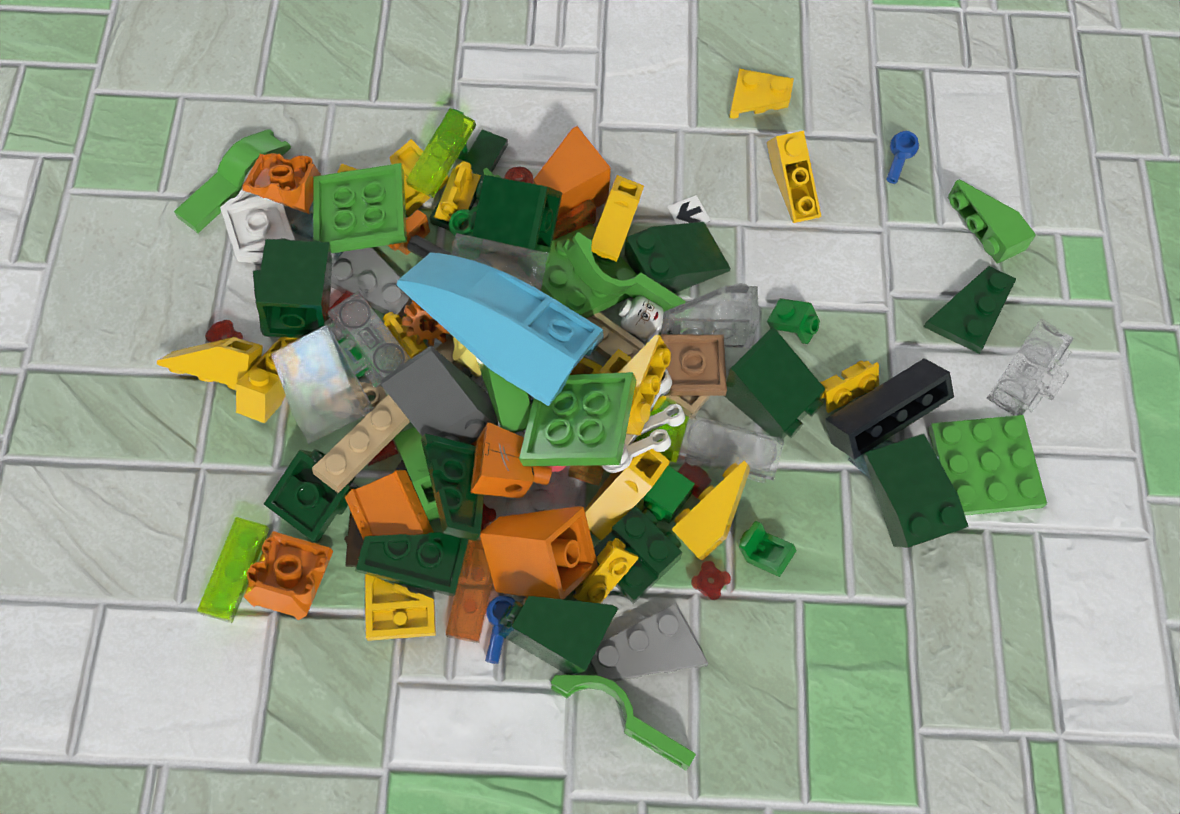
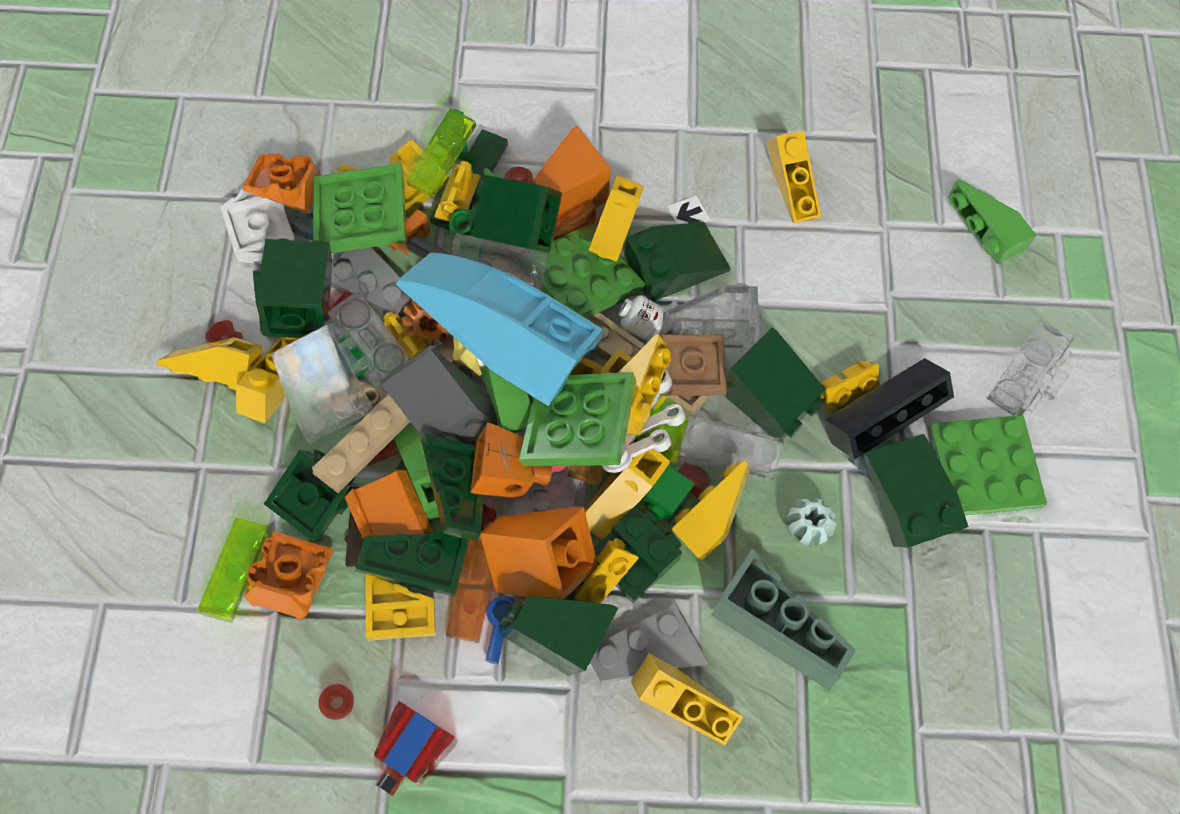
bright green piece [174,129,291,233] -> none
bright green piece [551,675,696,771] -> none
bright green piece [562,231,692,323] -> none
clear red plate [691,561,731,600] -> none
yellow wing [729,68,794,119] -> none
green bracket [739,521,797,577] -> none
green bracket [767,298,820,344] -> none
blue plate [886,131,919,184] -> none
dark green wing [924,266,1016,354] -> none
none -> clear red plate [318,684,354,720]
none -> torso [374,701,458,796]
none -> yellow slope [630,653,744,746]
none -> sand green wedge [711,549,855,690]
none -> light aqua piece [787,497,836,546]

